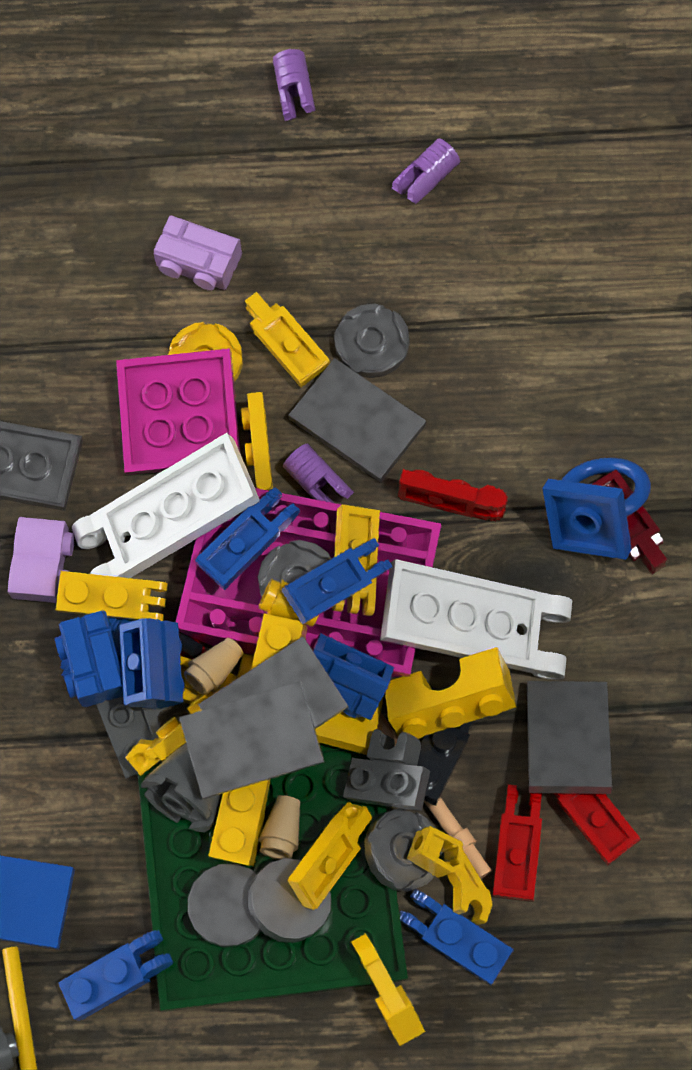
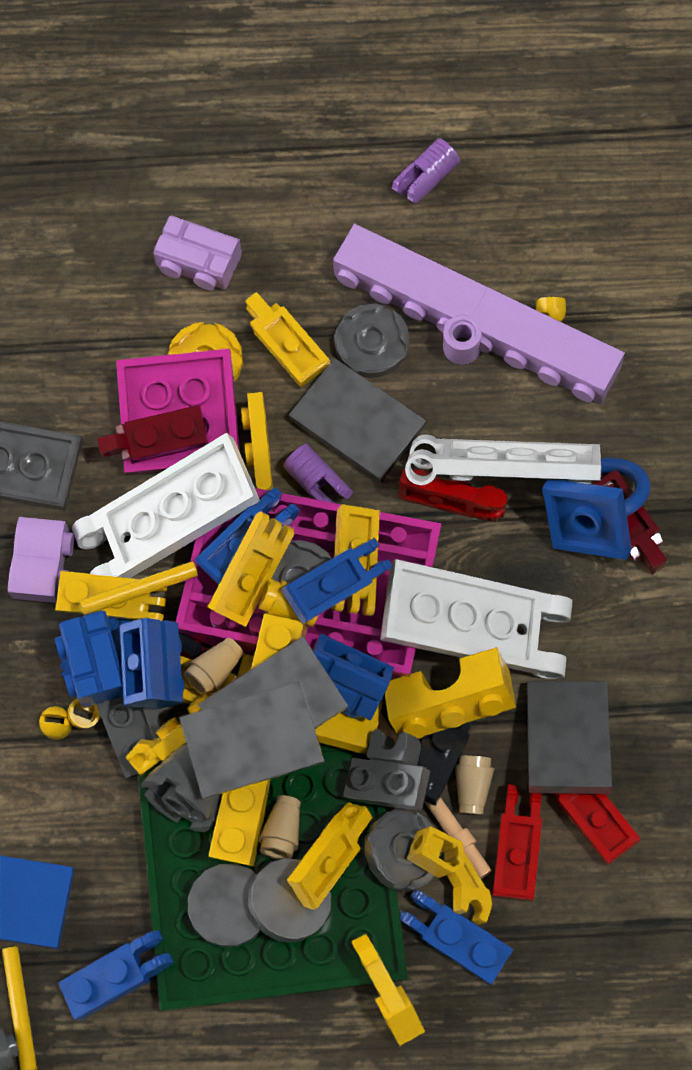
medium lavender hinge [273,49,315,121] -> none
none -> yellow hinge [39,706,72,740]
none -> yellow hinge [67,698,101,729]
none -> yellow bar [79,561,198,615]
none -> dark red hinge [97,405,209,462]
none -> yellow hinge [208,512,294,627]
none -> lavender hinge [333,224,625,404]
none -> white hinge [405,434,601,485]
none -> tan cone [455,755,495,814]
none -> yellow hinge [535,297,566,322]

